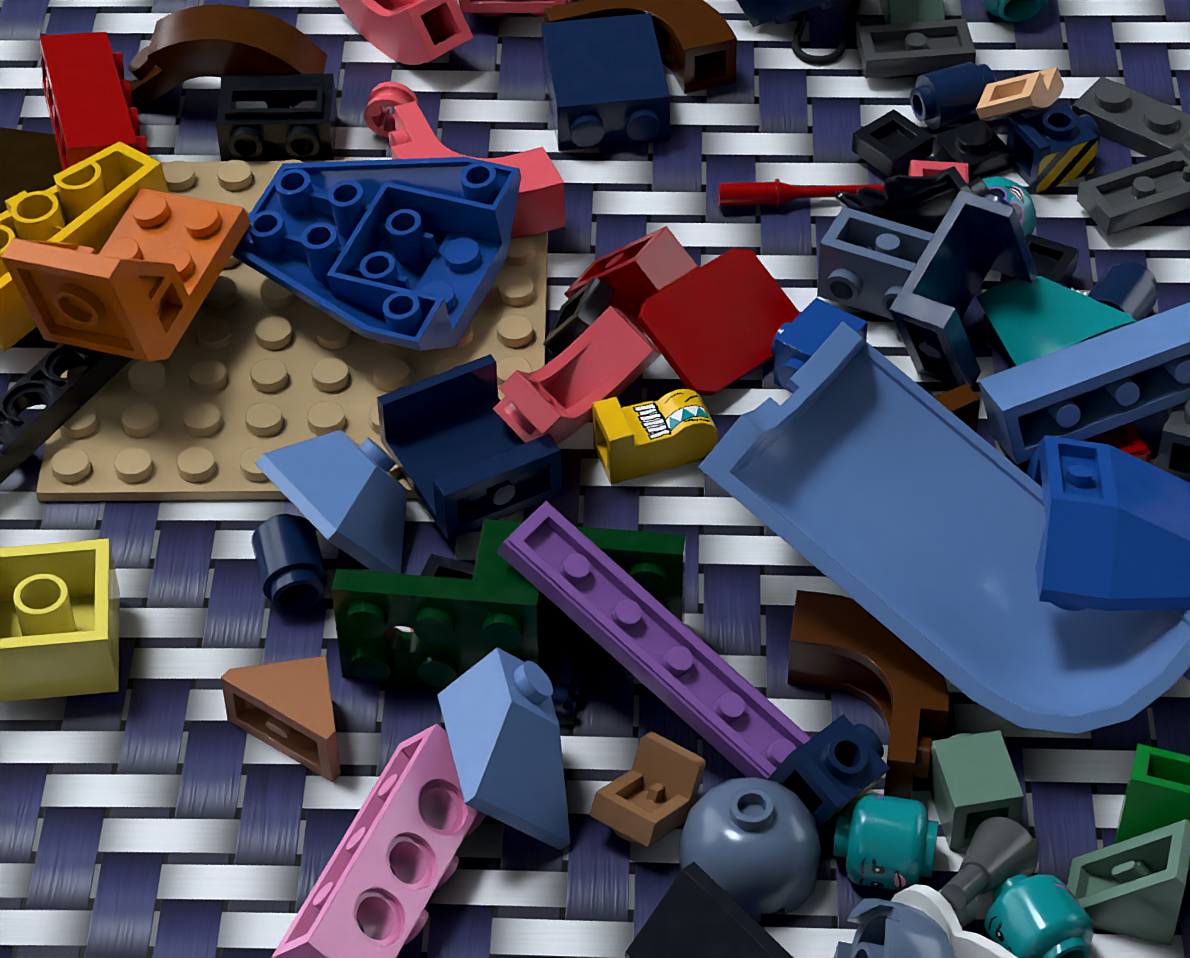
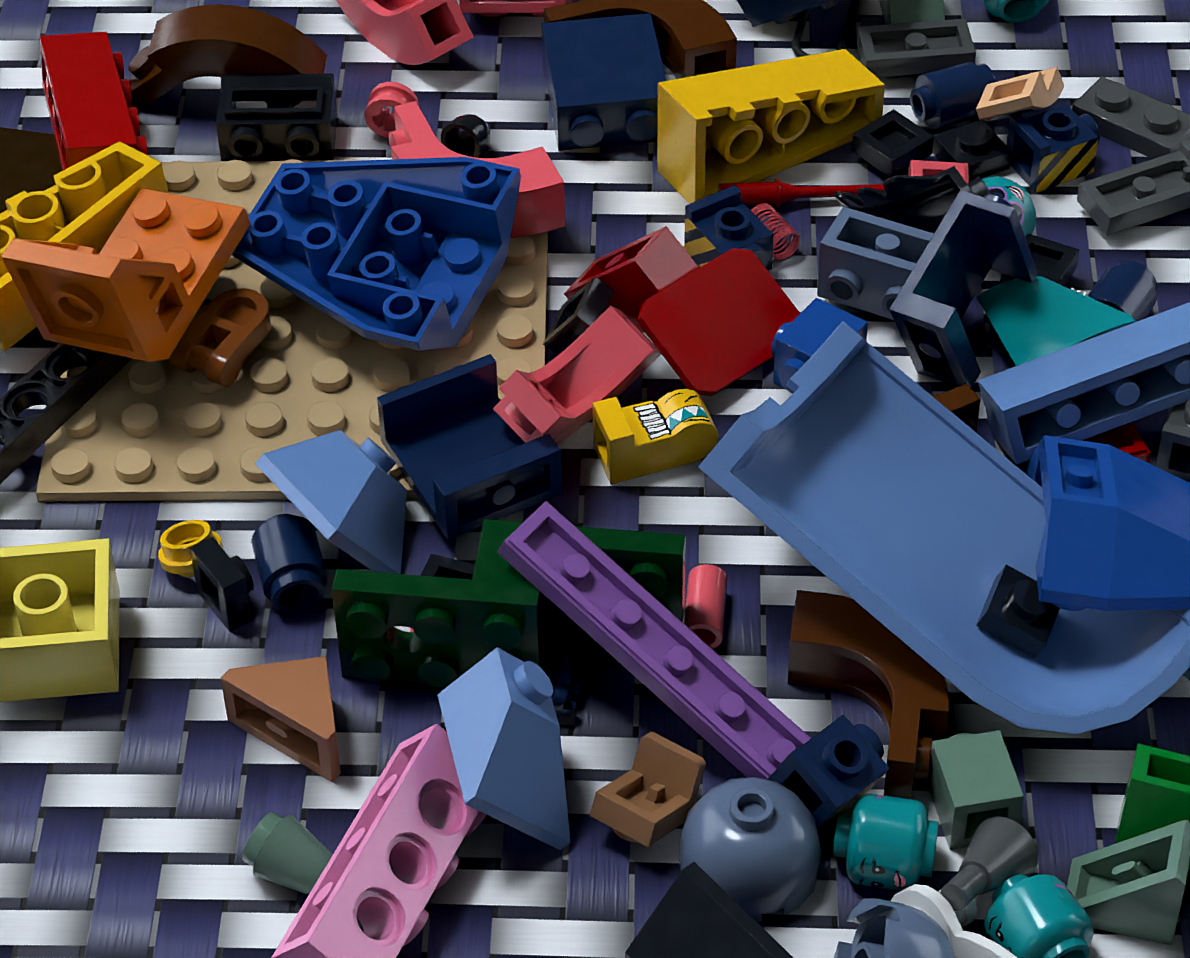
none -> yellow plate [158,520,224,577]
none -> dark orange plate [170,288,271,387]
none -> black plate [190,537,254,632]
none -> sand green cone [242,812,333,895]
none -> black hinge [441,114,490,158]
none -> yellow wedge [657,49,885,204]
none -> dark blue brick [684,185,773,271]
none -> coral piece [684,564,728,649]
none -> coral piece [751,203,800,260]
none -> black plate [976,564,1060,658]

